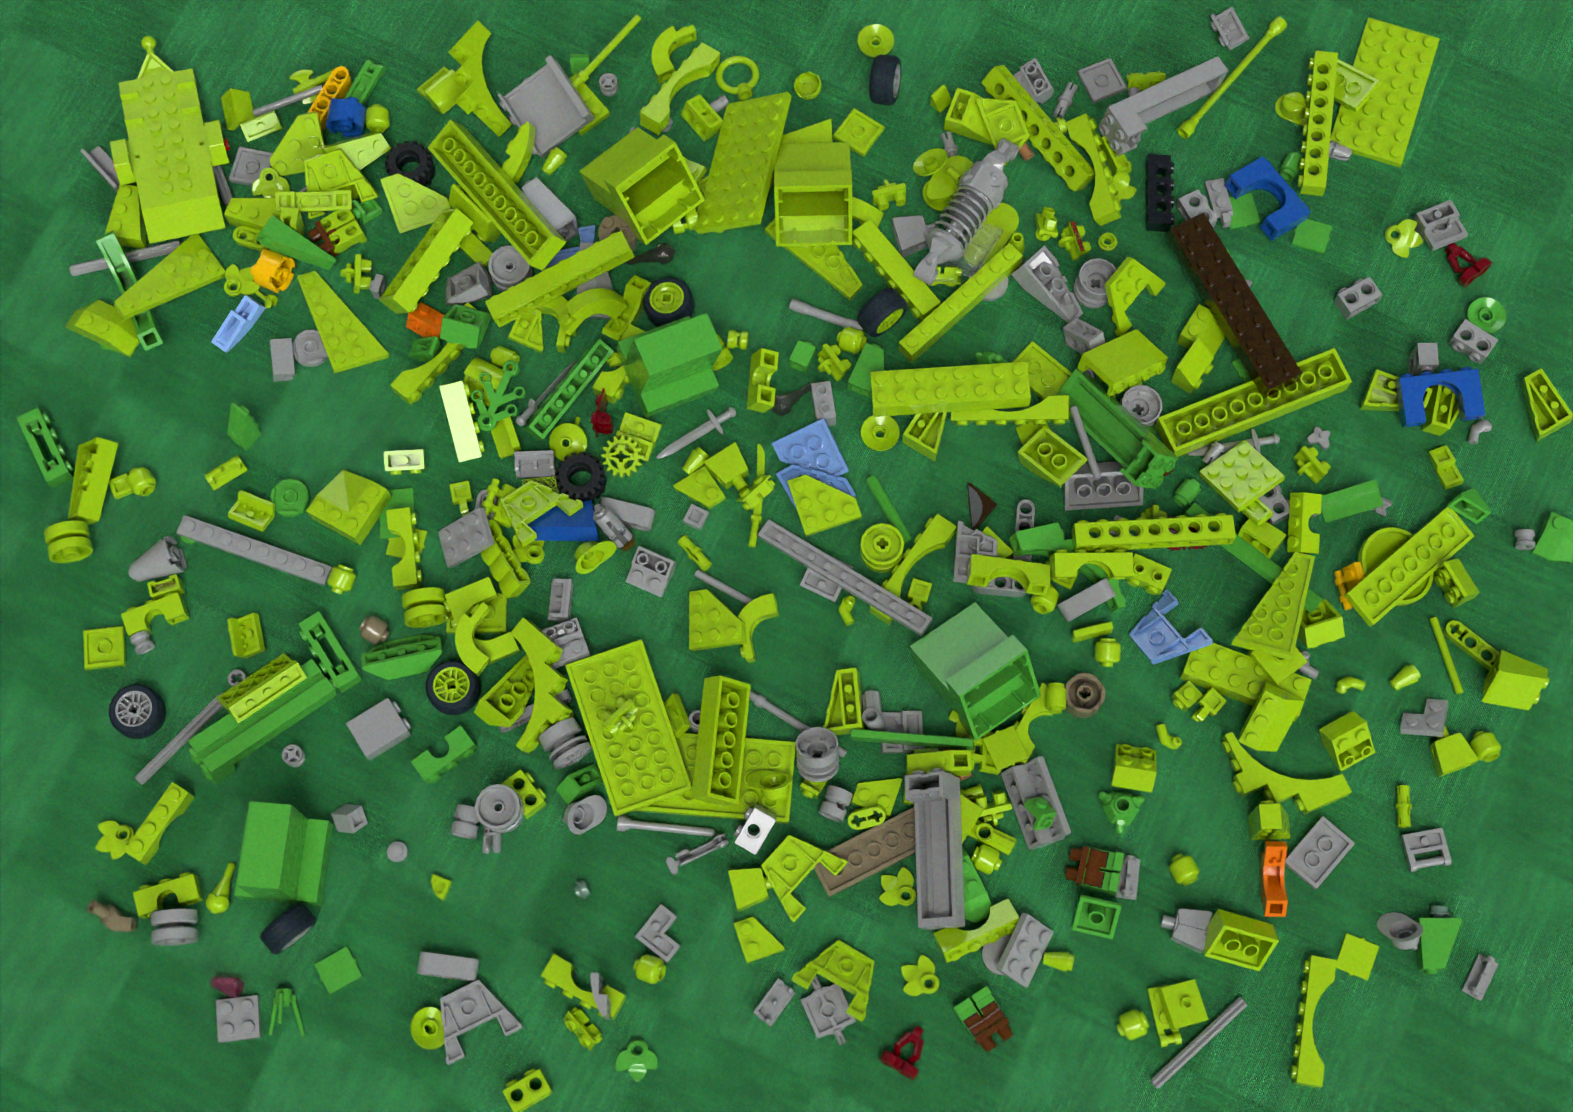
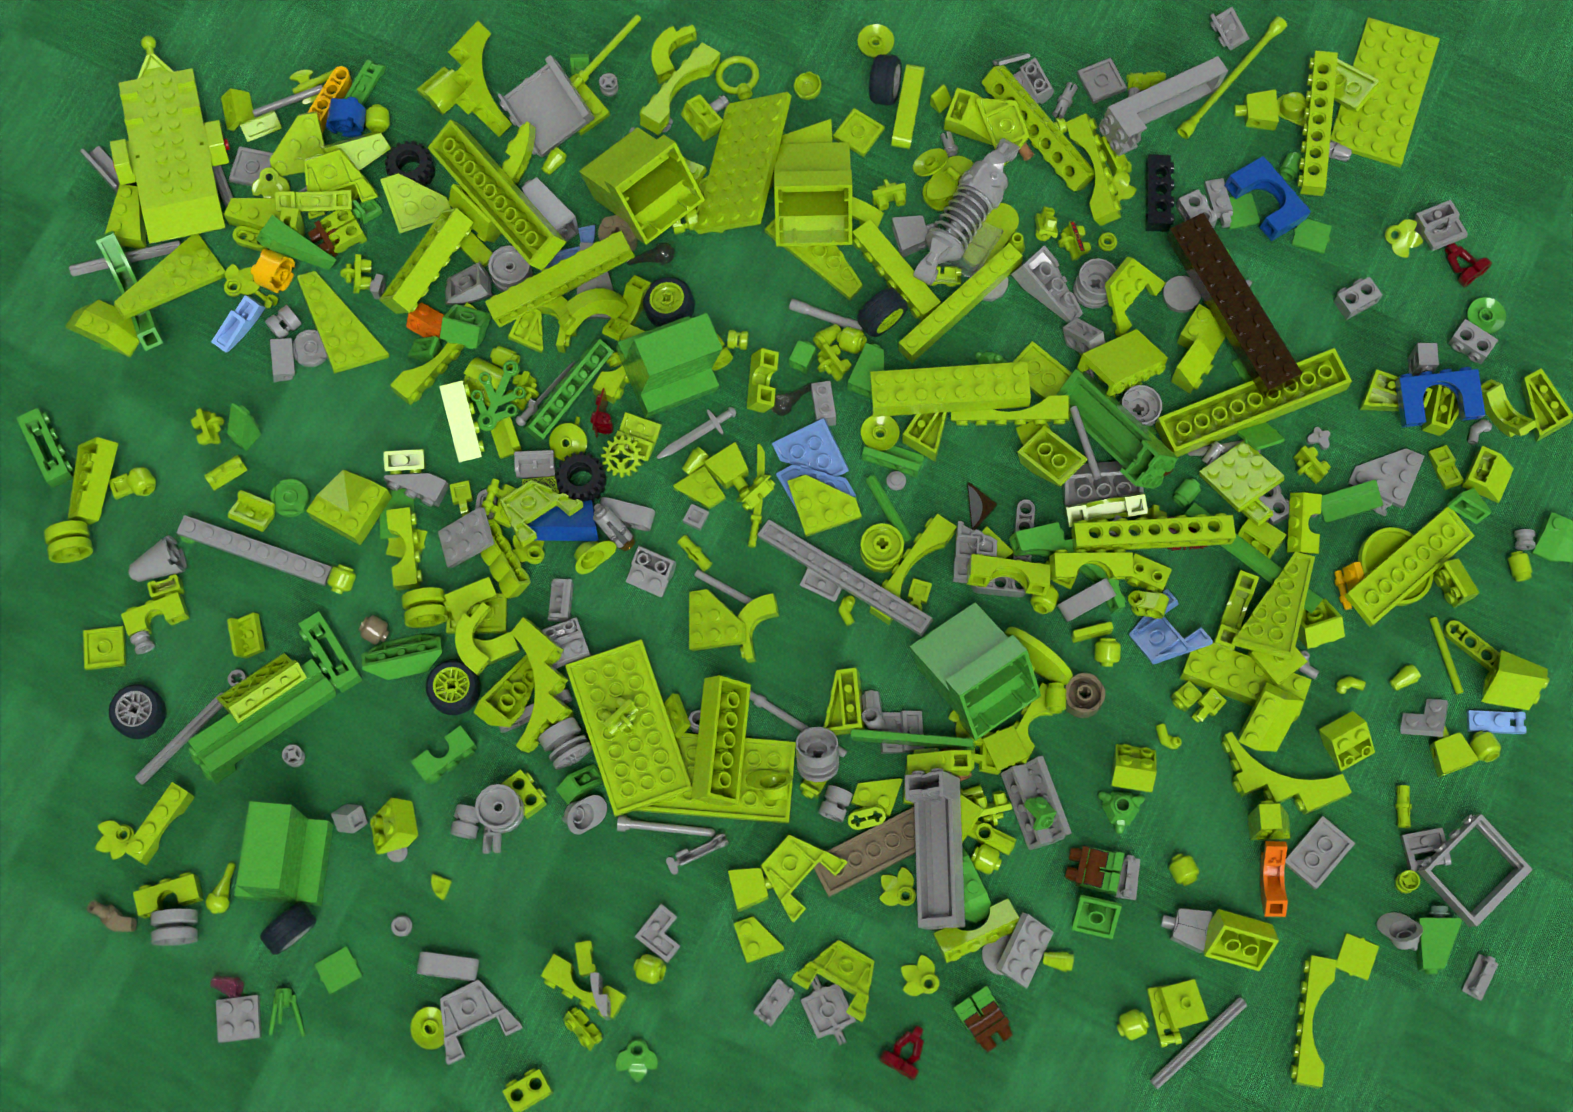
light grey brick [346,698,411,761] -> none
sand green plate [574,880,591,899] -> none
brick [734,804,777,855] -> none
none -> lime hips [191,408,224,446]
none -> light grey wheel [265,305,302,339]
none -> lime slope [370,797,419,855]
none -> light grey slope [384,473,449,507]
none -> light grey plate [391,916,412,937]
none -> lime hips [507,371,539,411]
none -> lime piece [575,941,597,977]
none -> lime cone [813,324,841,350]
none -> bright green panel [862,446,924,478]
none -> light grey plate [887,471,906,491]
none -> lime beam [891,64,925,149]
none -> light grey piece [992,52,1030,65]
none -> lime dish [1004,627,1073,685]
none -> lime arch [1064,492,1148,528]
none -> lime piece [1128,590,1169,619]
none -> light grey tile [1163,276,1201,313]
none -> lime arch [1213,570,1259,650]
none -> lime torso [1234,90,1279,130]
none -> bright green piece [1237,422,1285,451]
none -> light grey plate [1347,448,1424,509]
none -> lime wheel [1394,870,1420,894]
none -> light grey window [1417,814,1533,927]
none -> lime slope [1462,446,1514,503]
none -> light blue plate [1467,710,1526,734]
none -> lime arch [1481,379,1537,438]
none -> lime brick [1508,551,1533,582]

